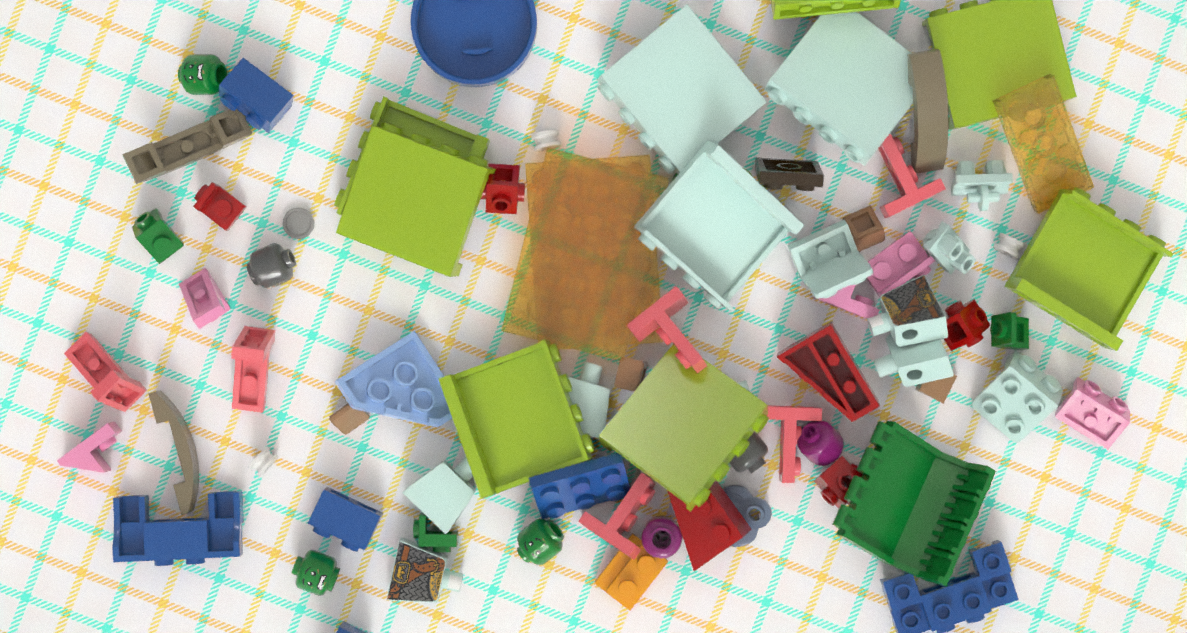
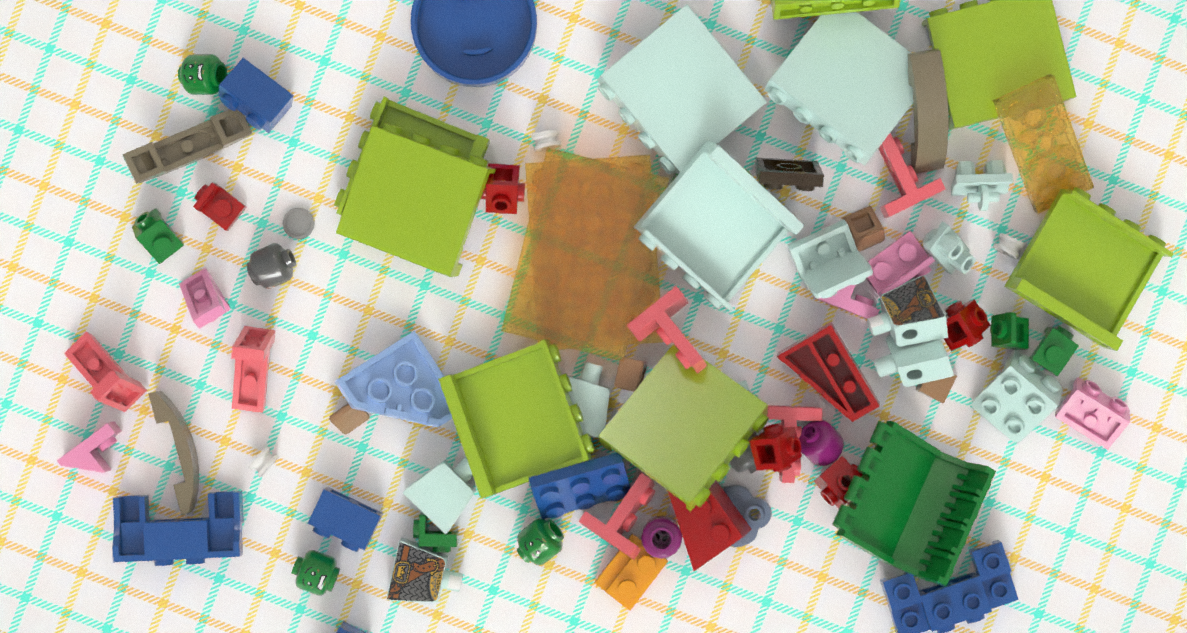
none -> red brick [749,423,802,472]
none -> green bracket [1030,325,1079,377]

